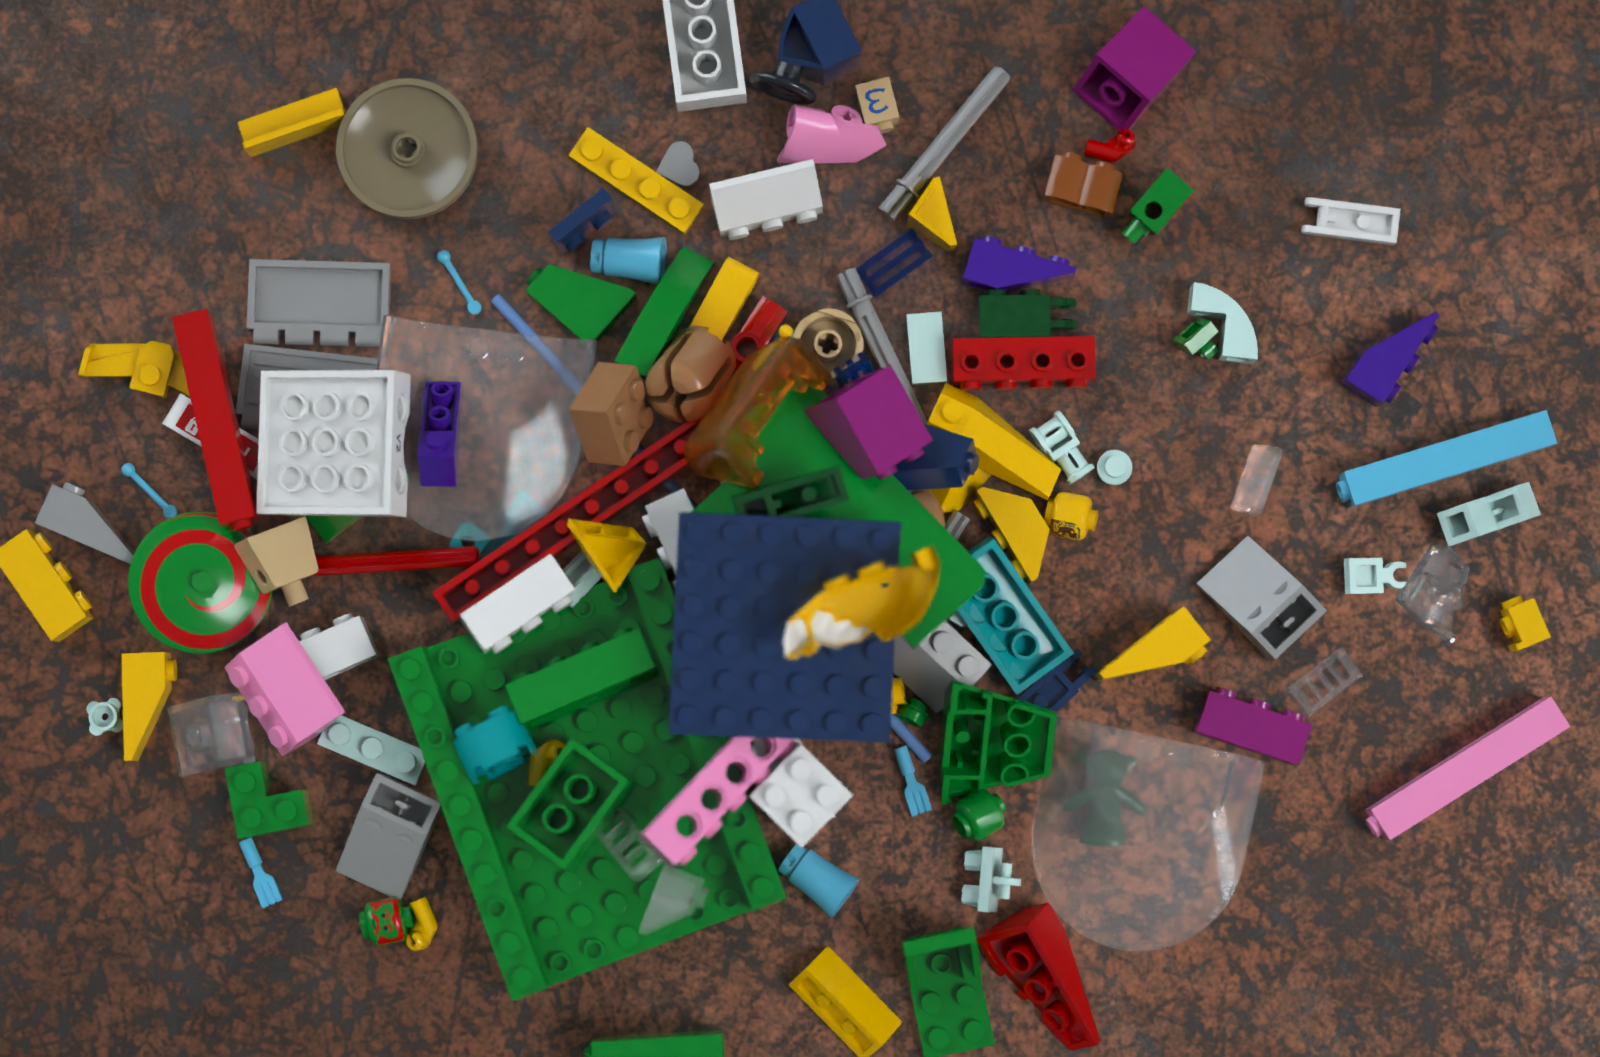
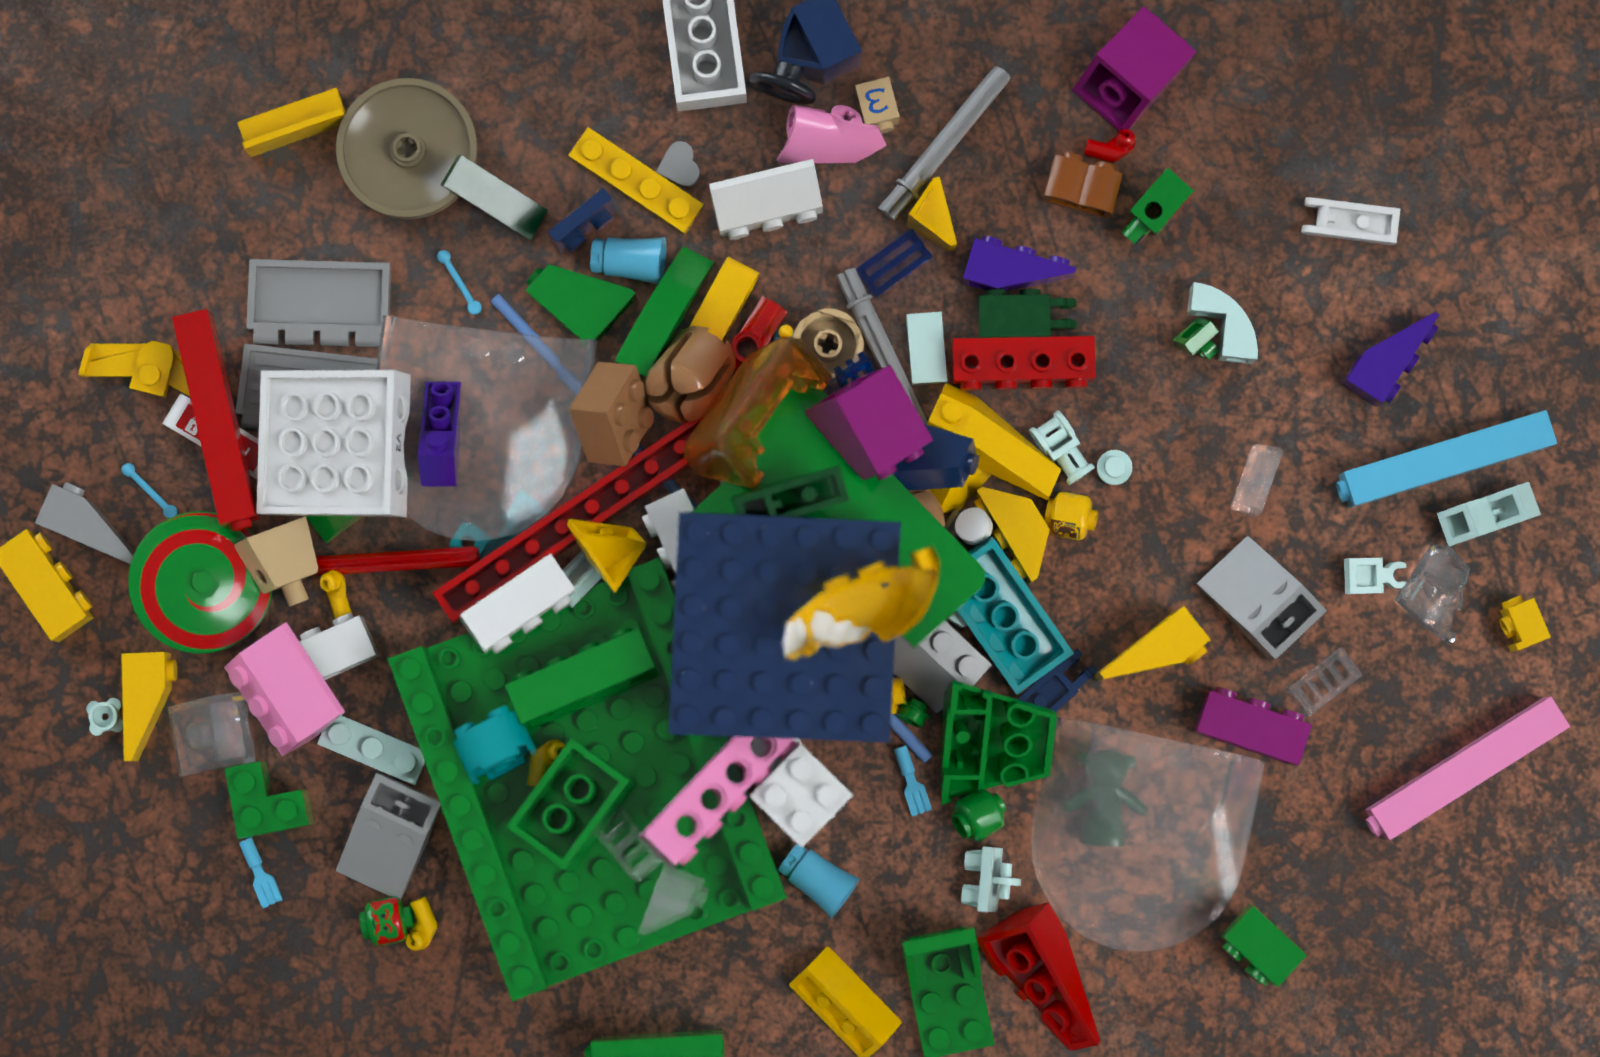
none -> yellow arm [320,570,352,619]
none -> tile [441,155,548,240]
none -> white tile [955,507,993,545]
none -> green brick [1220,904,1307,987]

